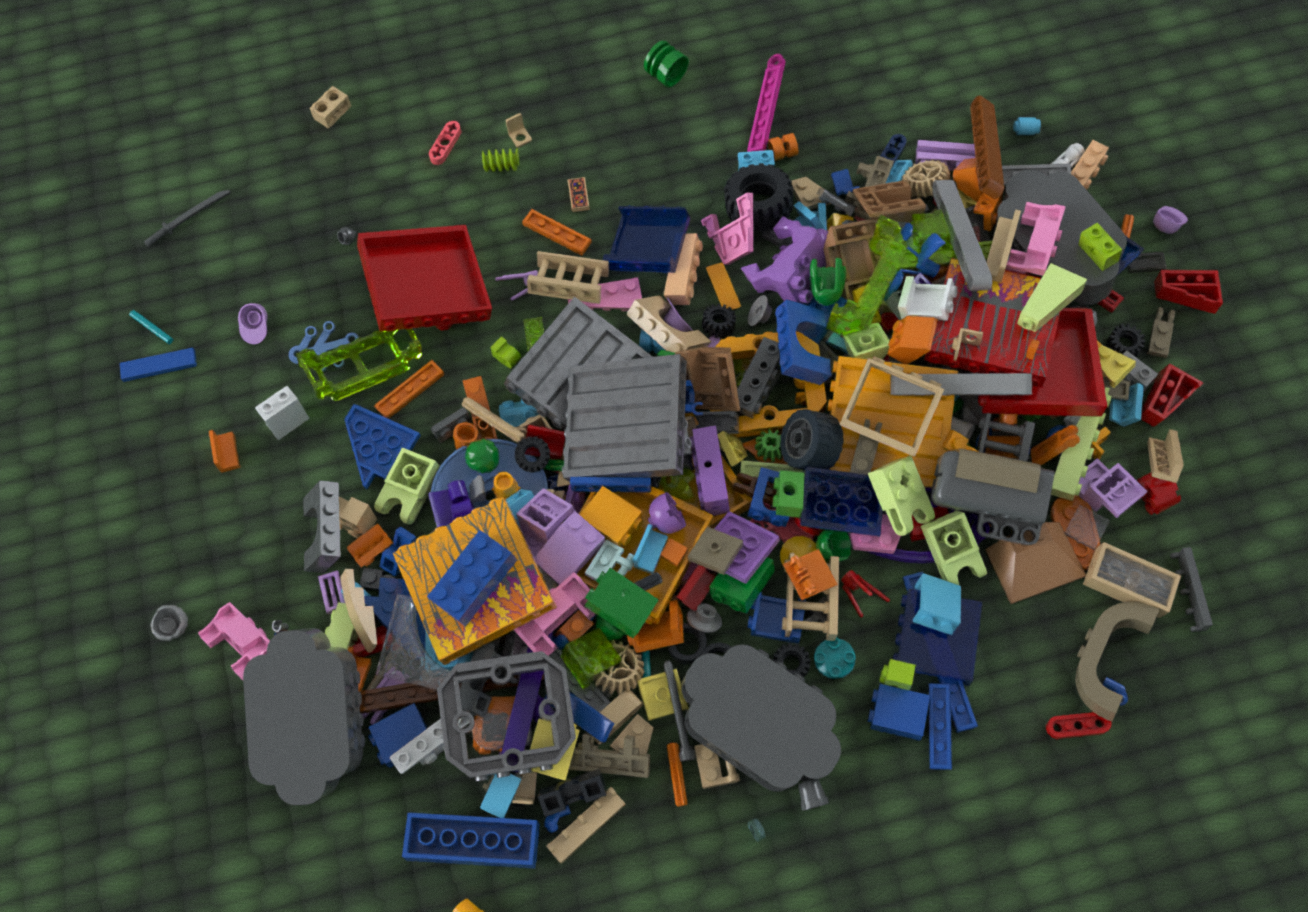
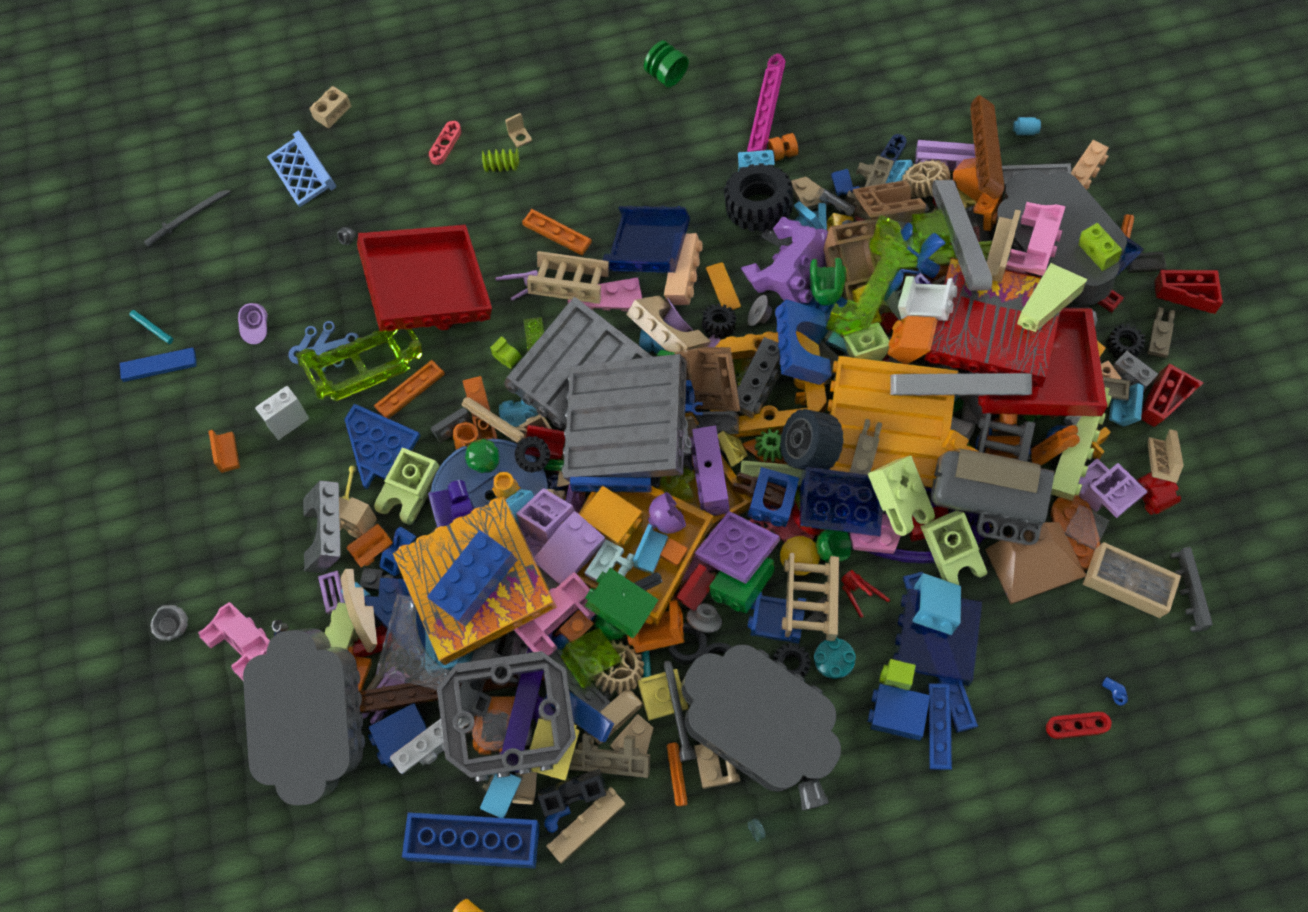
light grey slope [469,475,486,502] -> none
tile [568,177,590,212] -> none
dark tan plate [688,527,744,575] -> none
bright pink wing [701,193,753,265] -> none
bright green brick [773,470,804,518] -> none
orange hinge [783,549,838,600] -> none
tan window [839,356,944,457] -> none
tan bracket [952,328,983,361] -> none
orange tile [1026,339,1040,360] -> none
white piece [1051,143,1085,167] -> none
dark tan arch [1075,602,1159,722] -> none
light yellow wing [1098,345,1136,388] -> none
lavender cap [1153,206,1188,234] -> none
none -> light blue fence [267,131,337,207]
none -> light yellow hinge [342,466,356,501]

